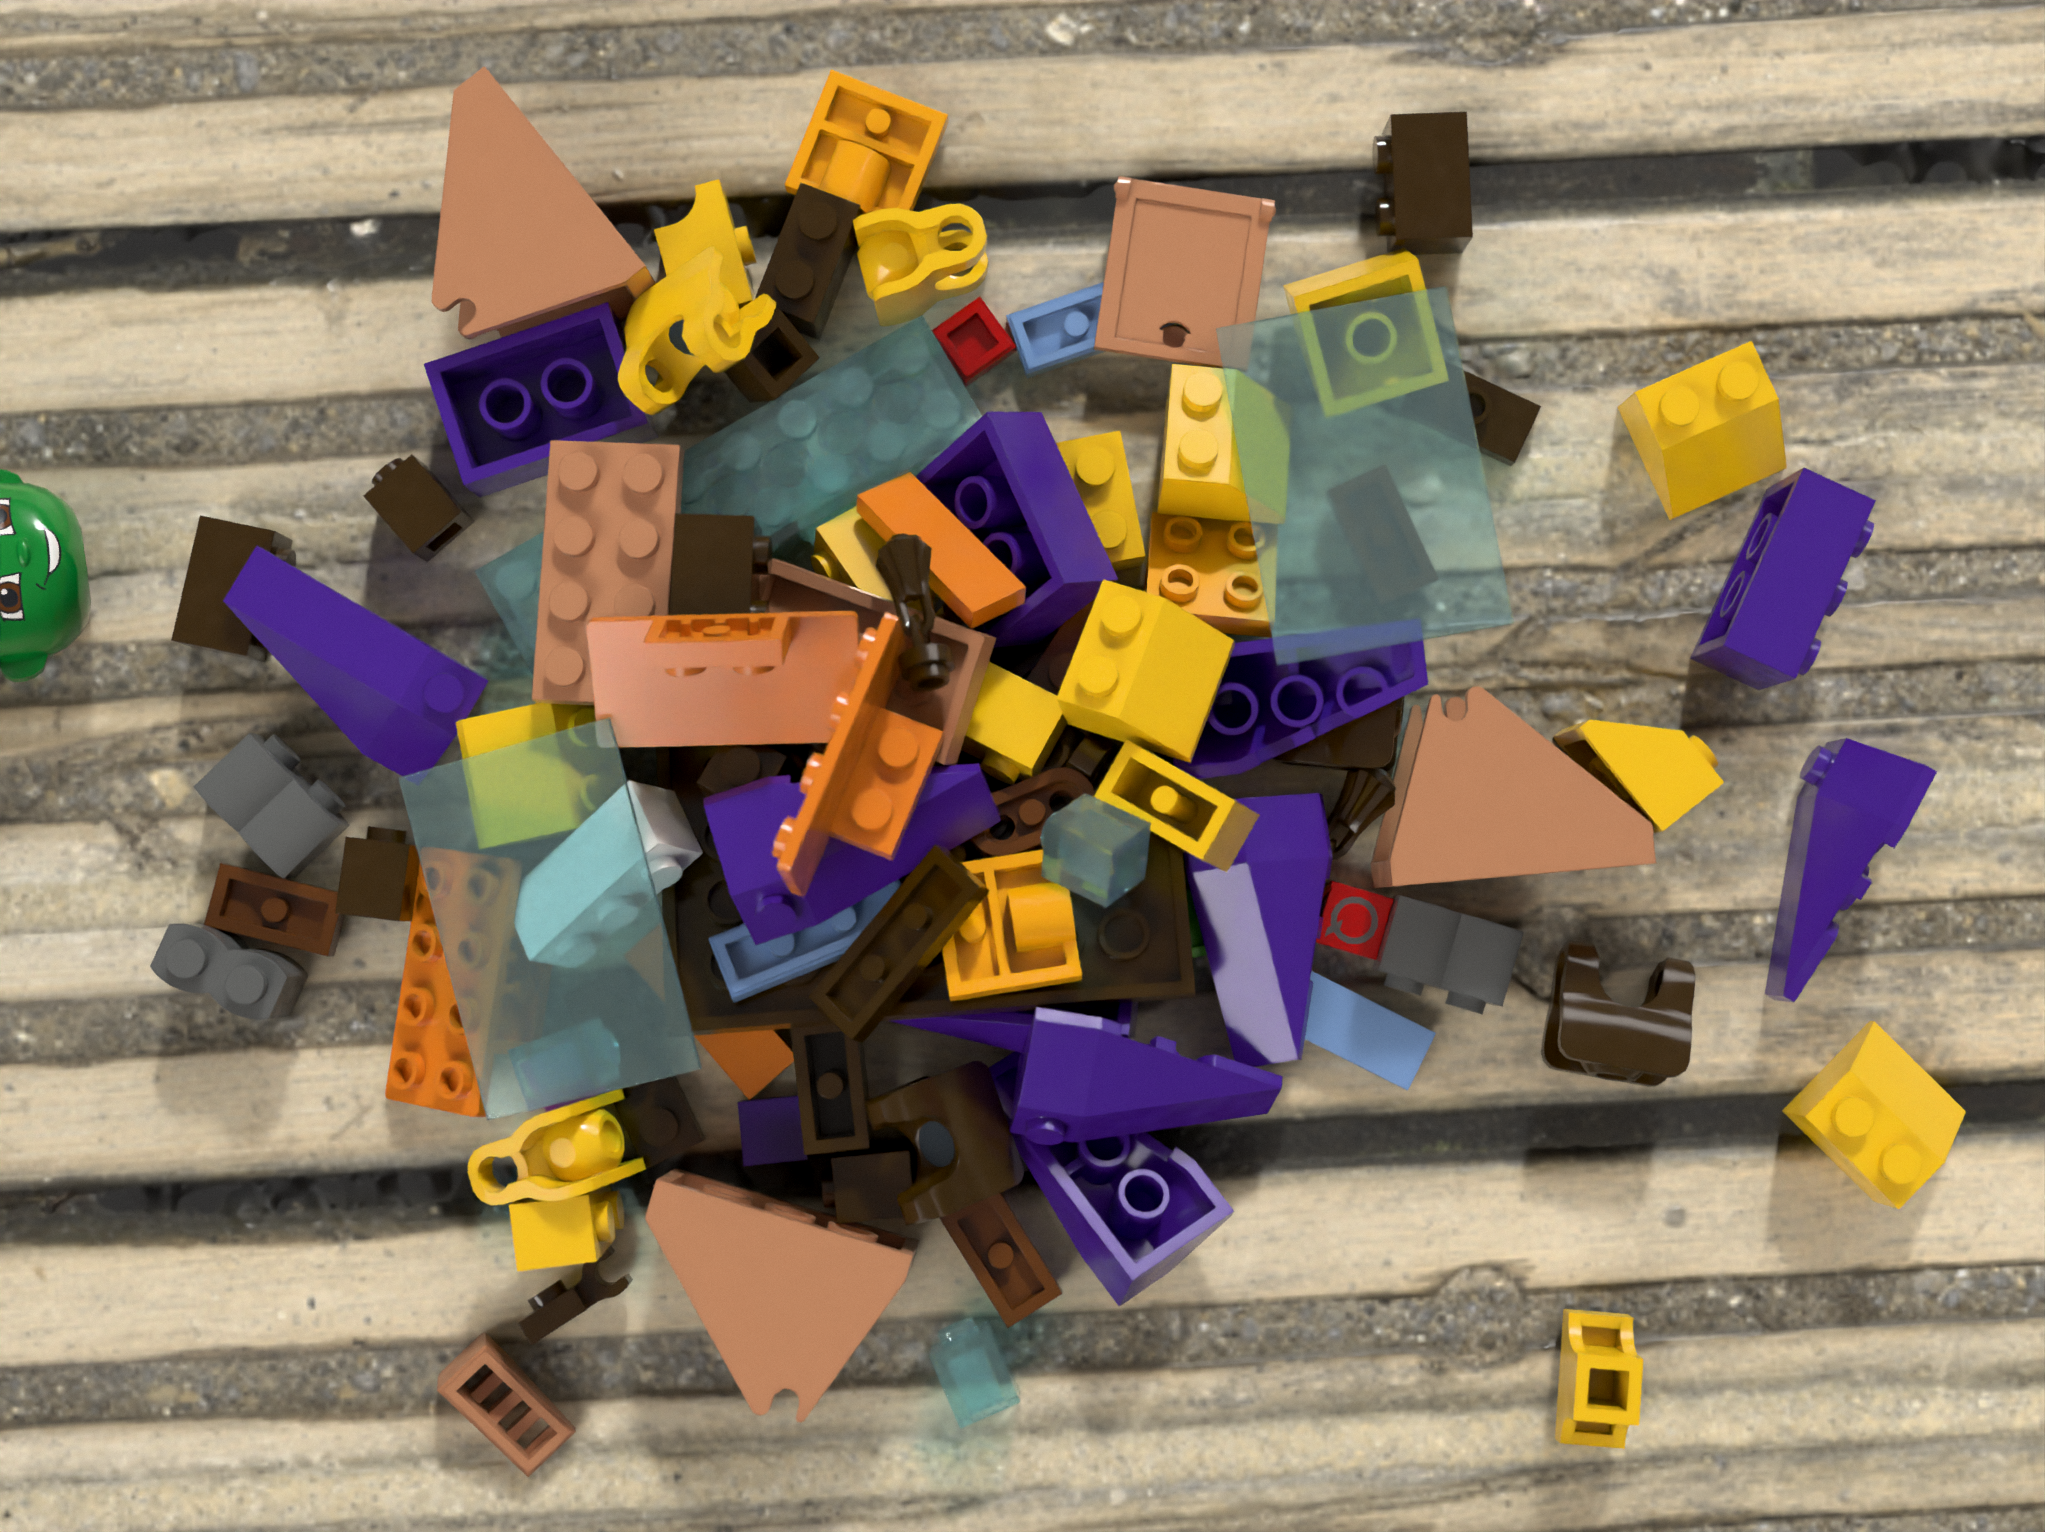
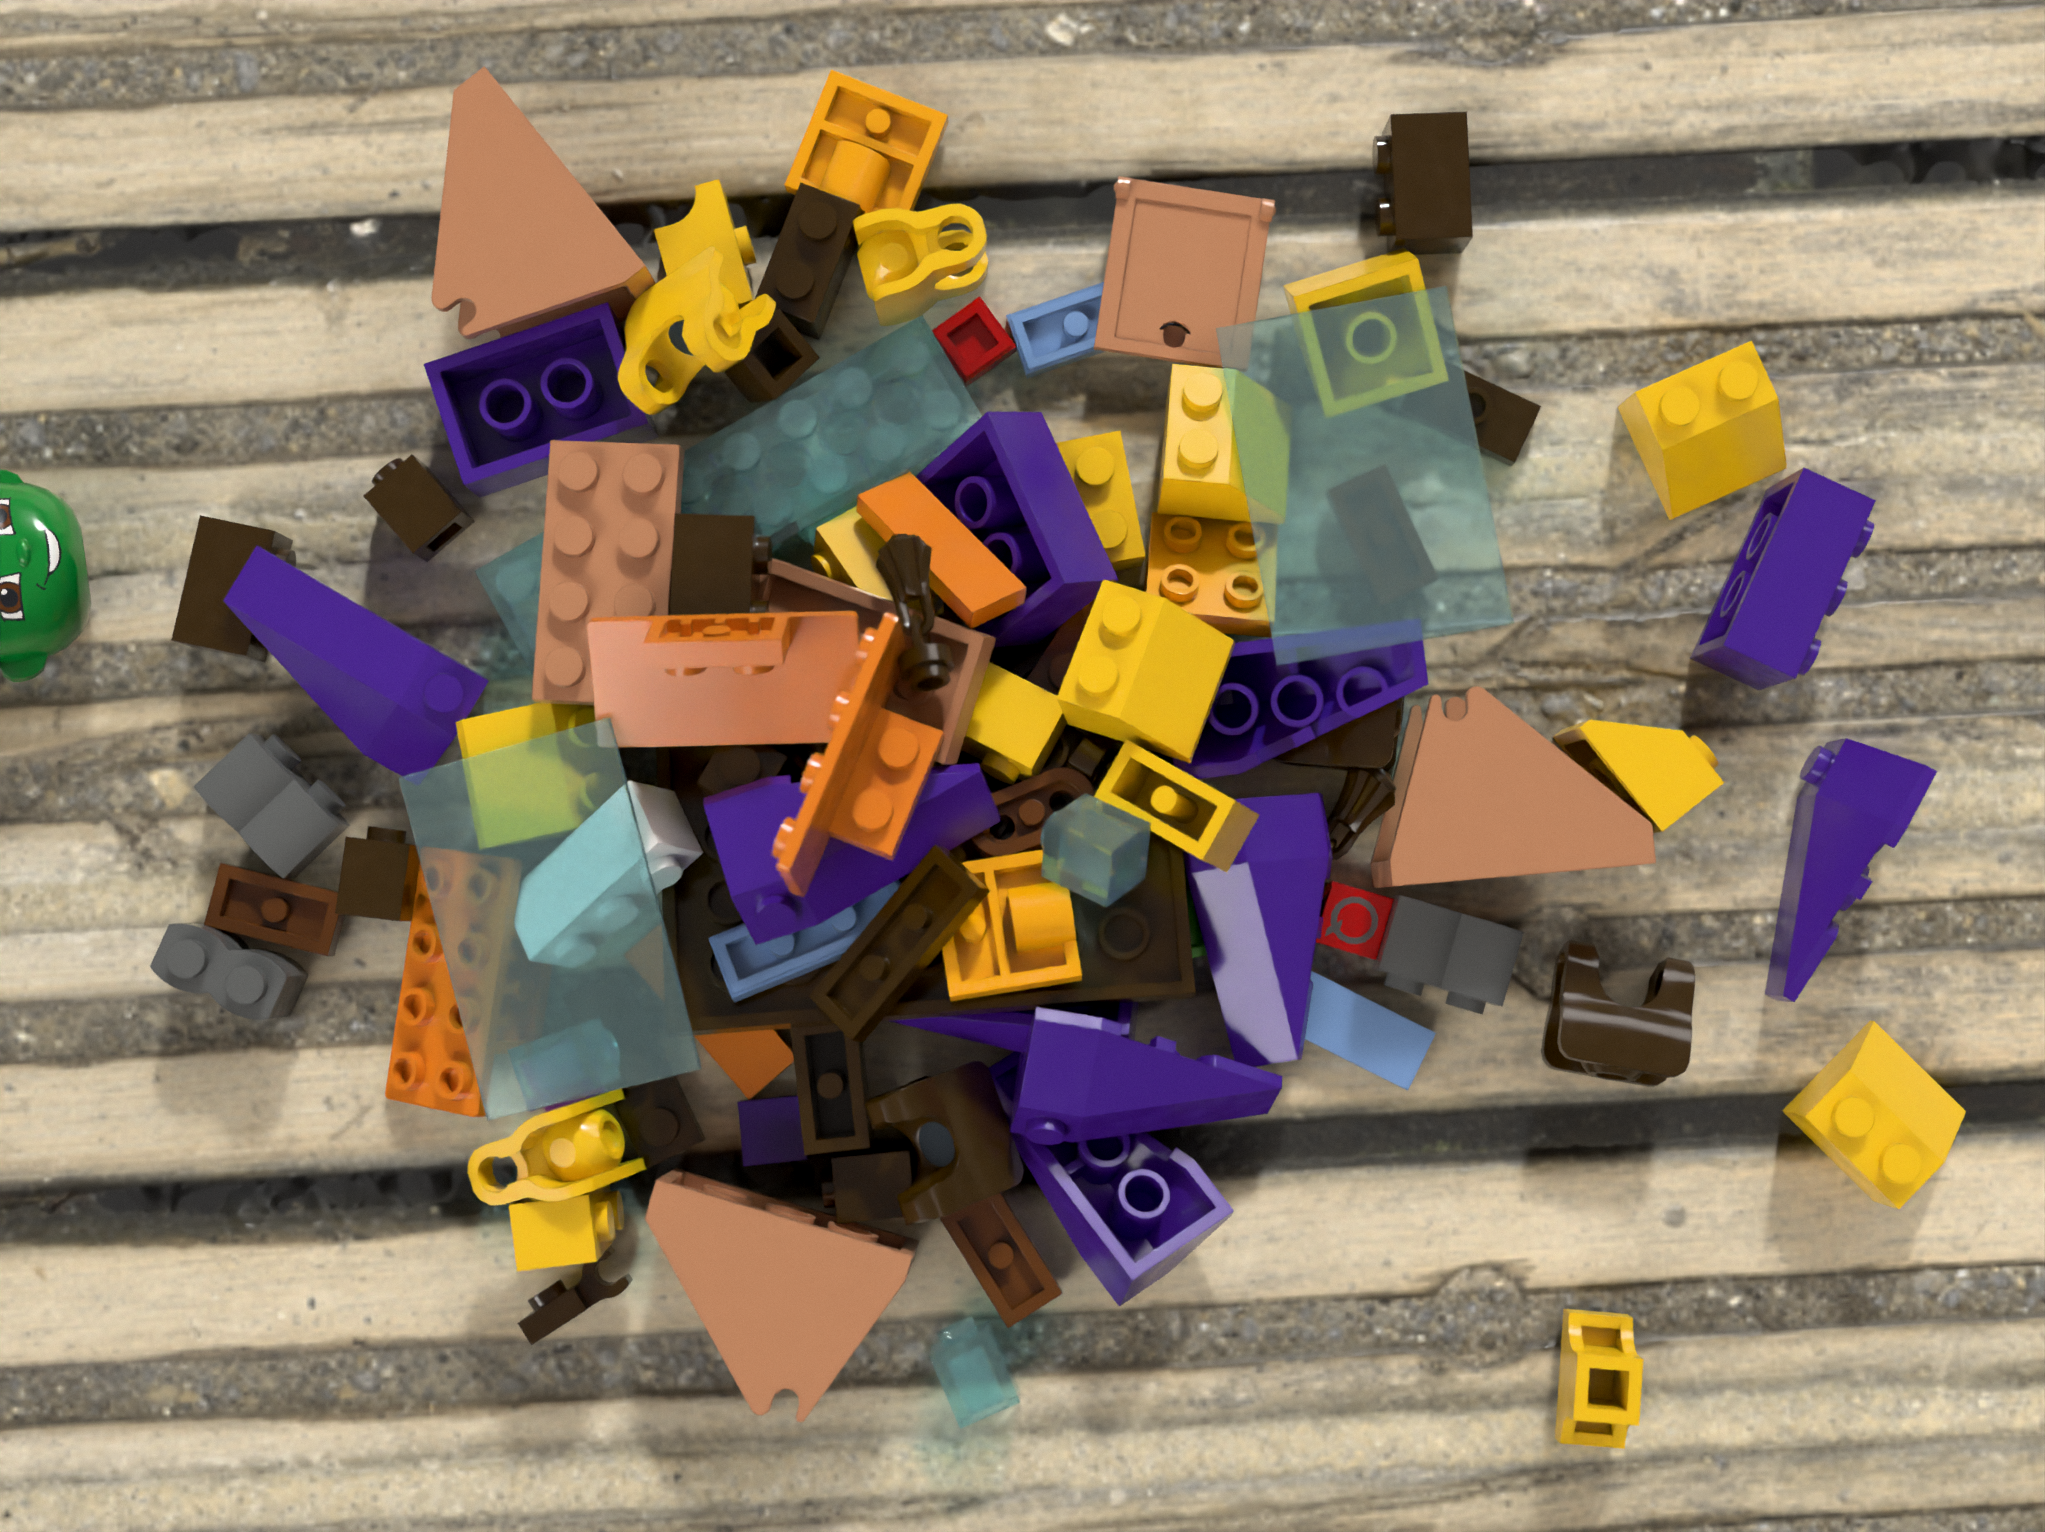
nougat slope [437,1332,576,1477] -> none

